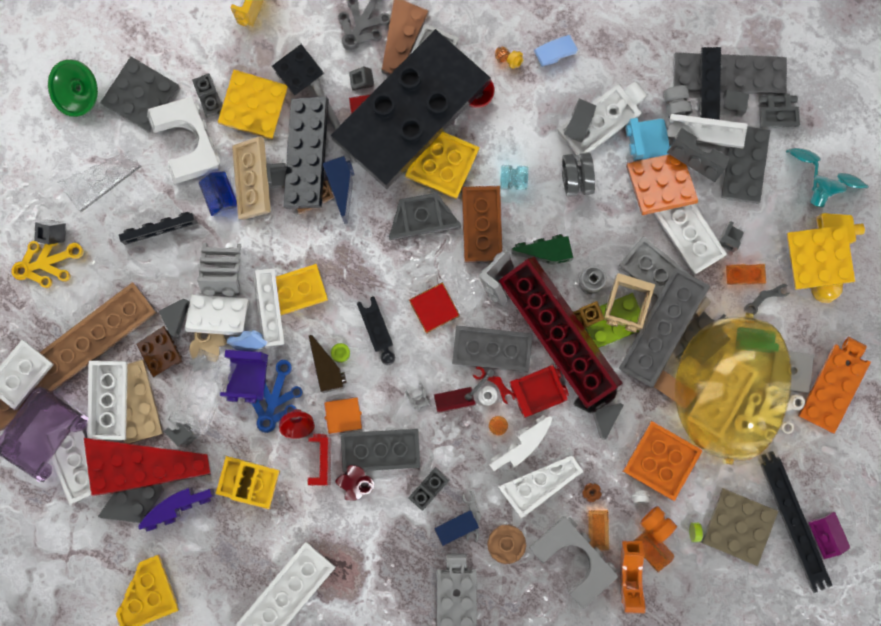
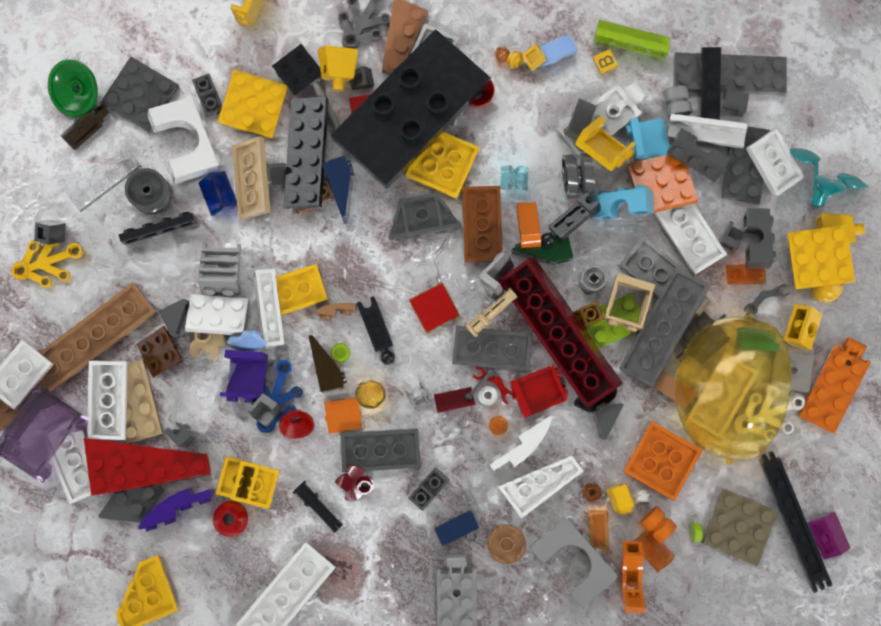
red panel [307,434,331,486] -> none
dark grey plate [759,94,800,128] -> none
none -> dark brown hinge [60,104,110,151]
none -> dark grey wheel [125,168,172,214]
none -> red piece [212,501,249,537]
none -> dark grey panel [248,393,281,427]
none -> black pin [292,481,343,533]
none -> medium nougat slope [316,303,357,321]
none -> yellow torso [317,45,358,91]
none -> clear yellow hair [355,380,386,409]
none -> tan pin [465,288,518,337]
none -> orange beam [517,201,541,248]
none -> yellow tile [521,44,548,71]
none -> black plate [541,192,601,248]
none -> yellow panel [575,116,636,171]
none -> medium azure arch [592,185,654,221]
none -> lime panel [593,20,670,59]
none -> yellow tile [593,49,618,75]
none -> yellow brick [606,483,636,515]
none -> dark grey arch [743,208,776,269]
none -> white plate [746,128,804,197]
none -> yellow brick [783,304,822,350]

